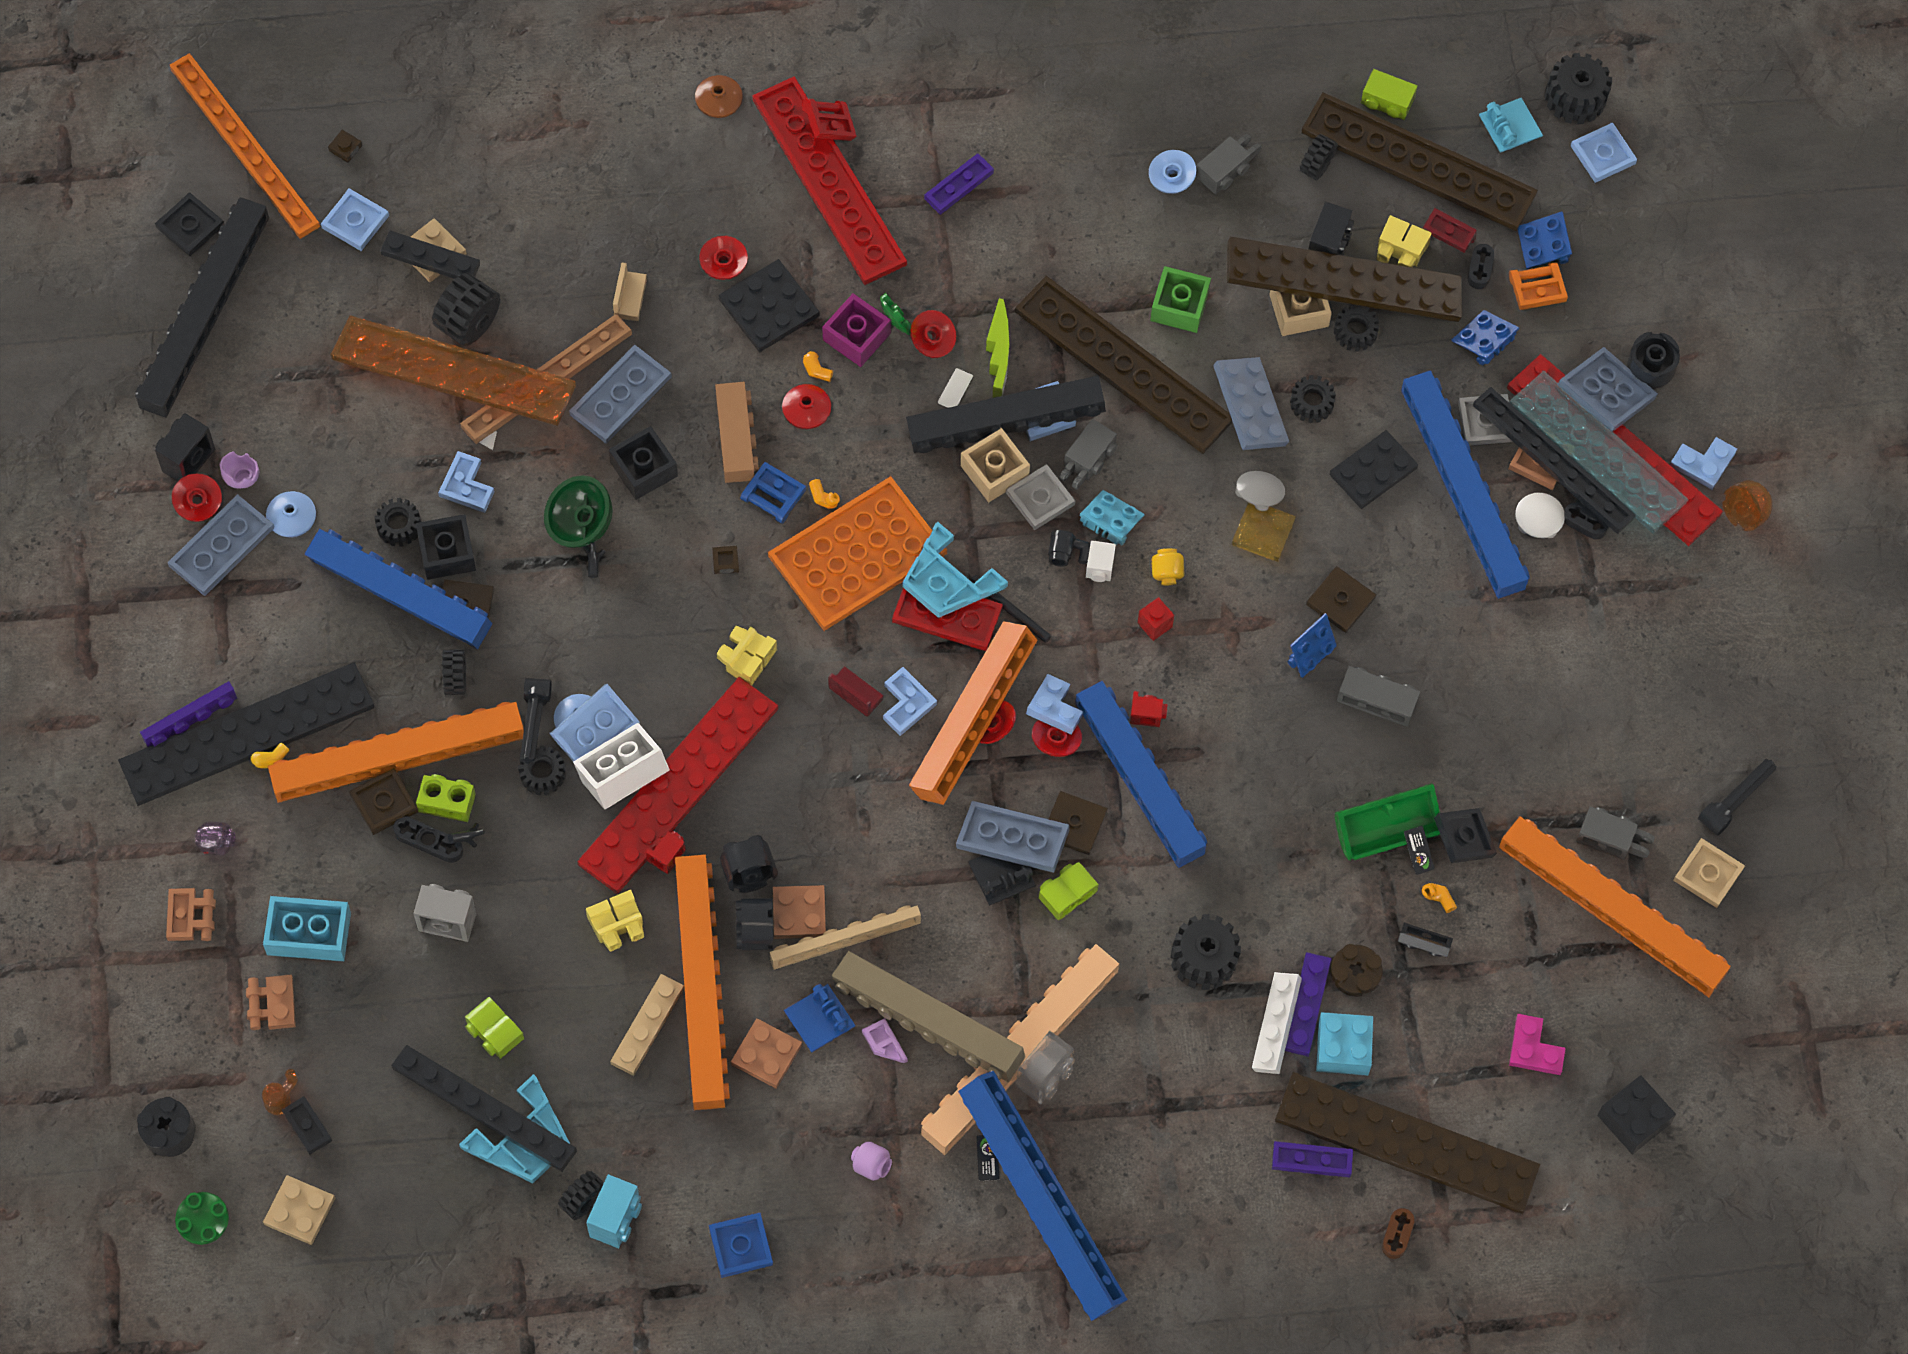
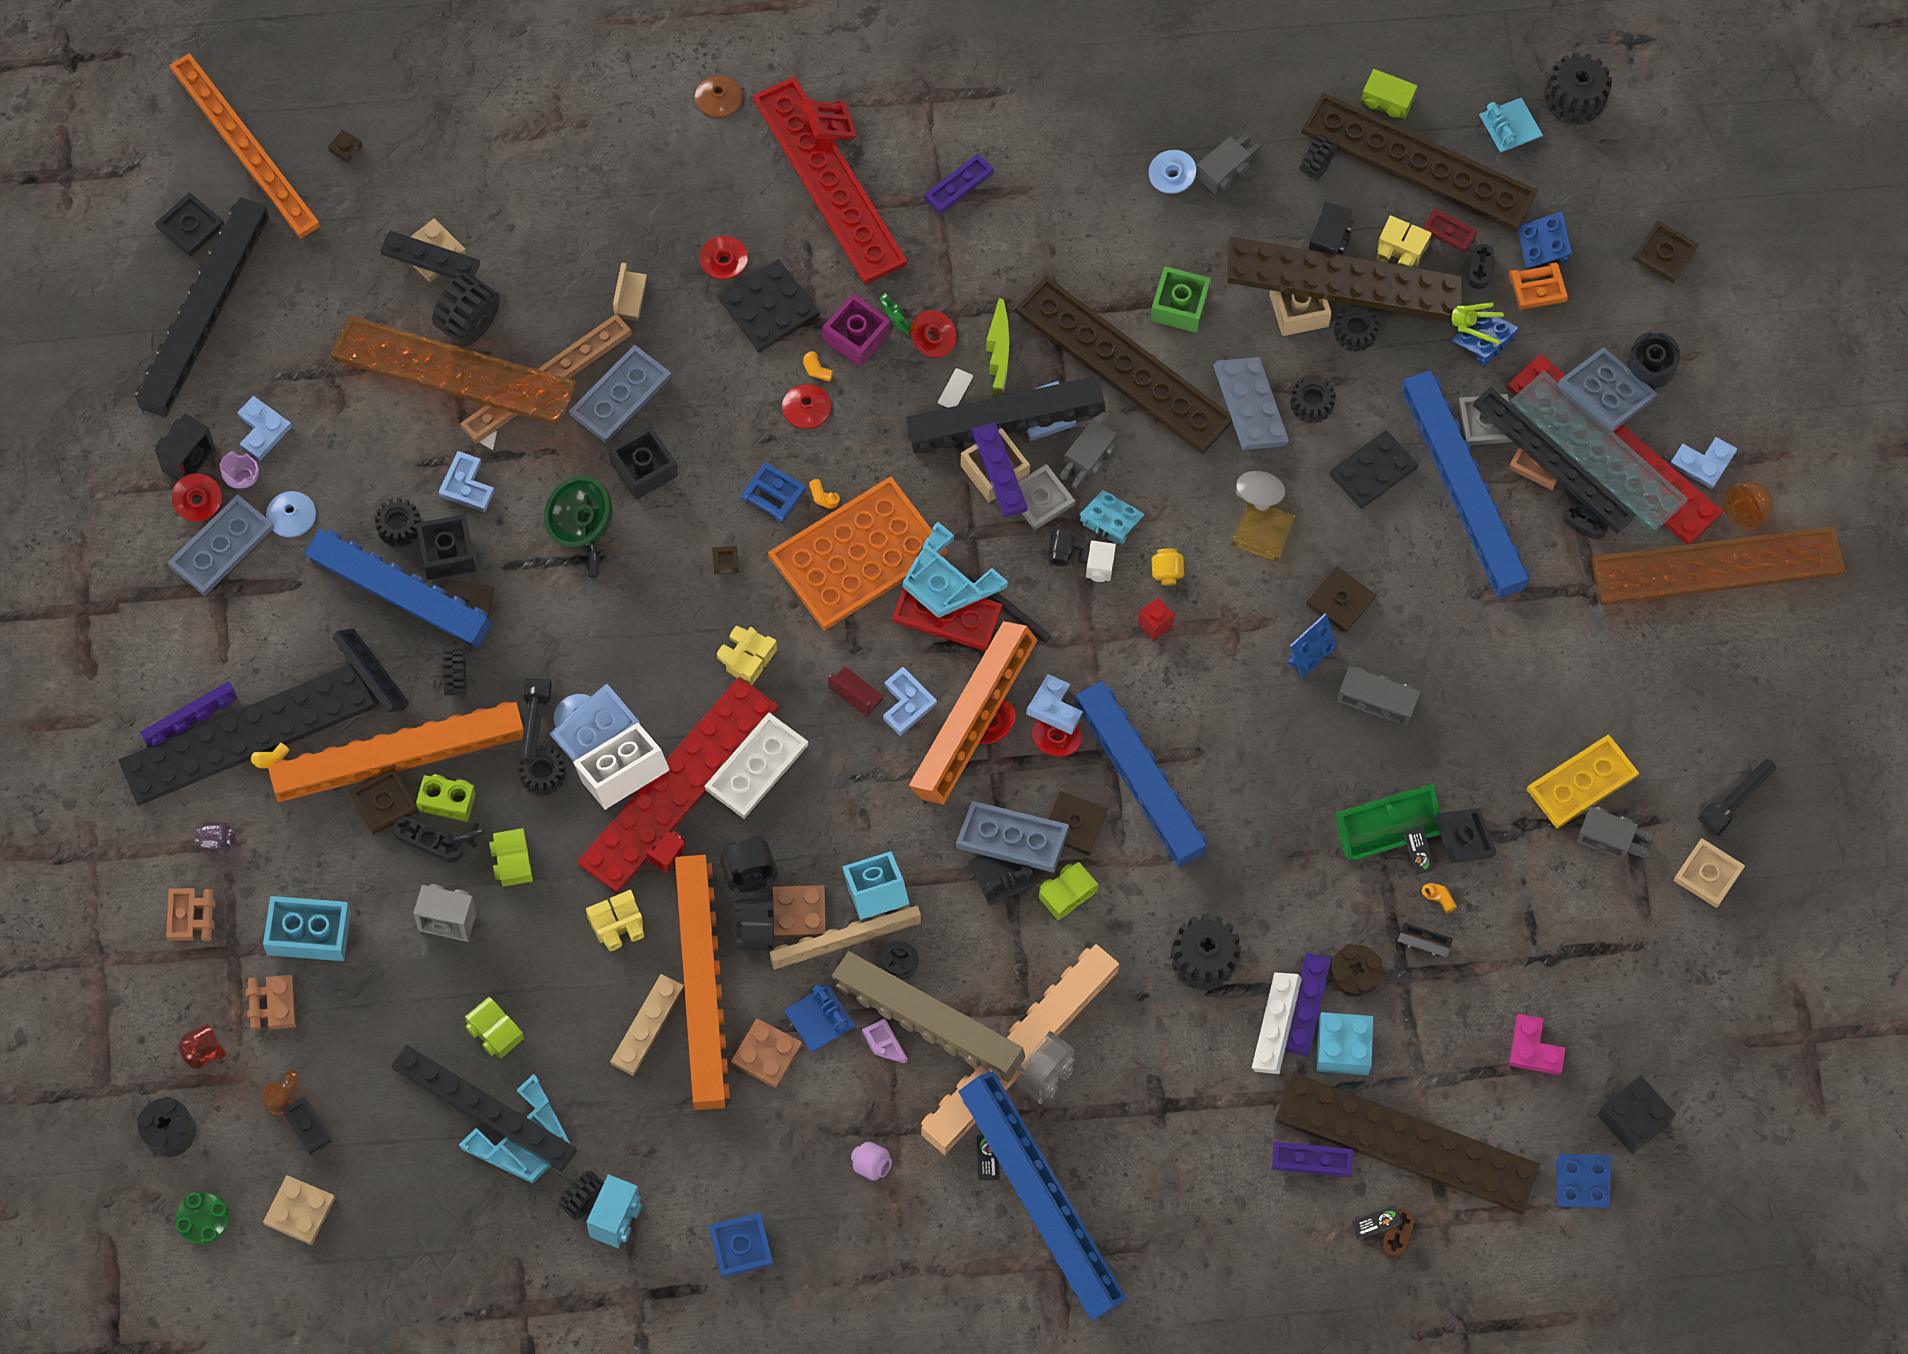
light blue plate [321,188,389,251] -> none
medium nougat brick [715,382,759,483] -> none
red brick [1130,691,1168,727] -> none
orange brick [1499,816,1731,997] -> none
white dish [1515,493,1565,538] -> none
light blue plate [1571,123,1637,183] -> none
none -> clear red helmet [179,1024,227,1069]
none -> light blue plate [237,396,292,462]
none -> black plate [332,628,409,712]
none -> lime brick [489,828,533,887]
none -> white plate [705,713,808,819]
none -> medium azure brick [842,851,909,920]
none -> black gear [877,941,919,980]
none -> dark purple plate [972,422,1028,518]
none -> black sticker [1352,1205,1401,1239]
none -> lime plant [1452,303,1504,345]
none -> yellow plate [1527,734,1639,829]
none -> blue hinge [1555,1153,1611,1208]
none -> clear orange plate [1591,526,1845,606]
none -> dark brown plate [1632,221,1699,283]

